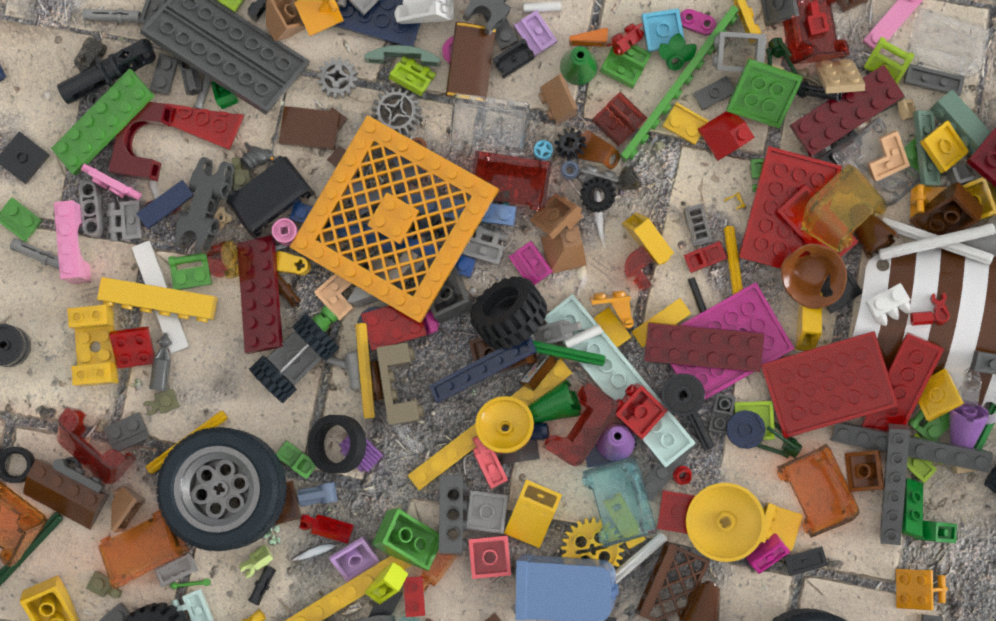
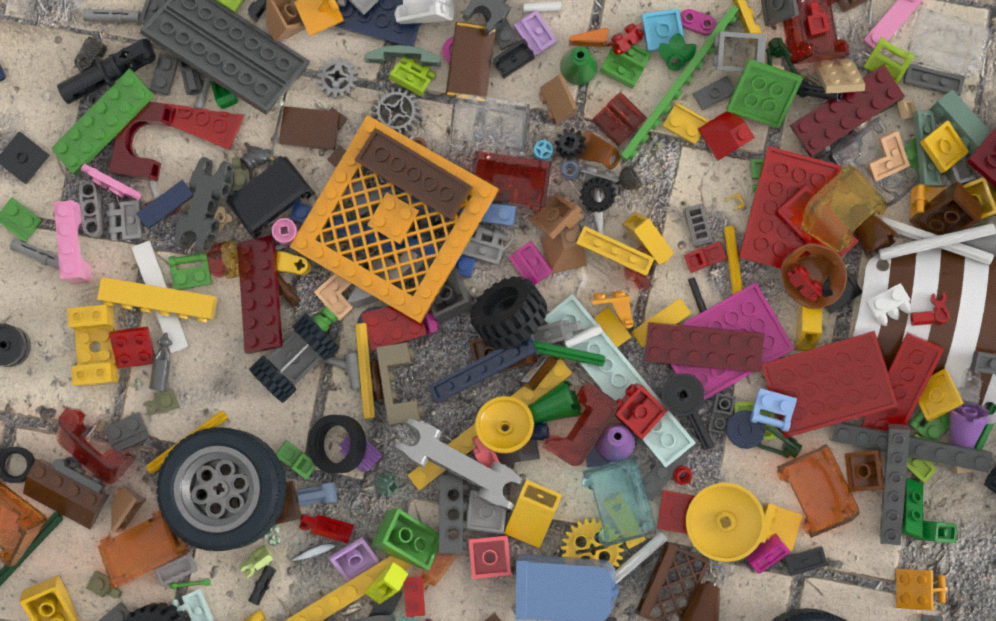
none -> reddish brown plate [355,128,473,221]
none -> sand green gear [375,472,399,497]
none -> light grey piece [392,418,525,510]
none -> yellow plate [576,226,655,276]
none -> light blue plate [750,388,797,432]
none -> red hinge [785,263,823,302]

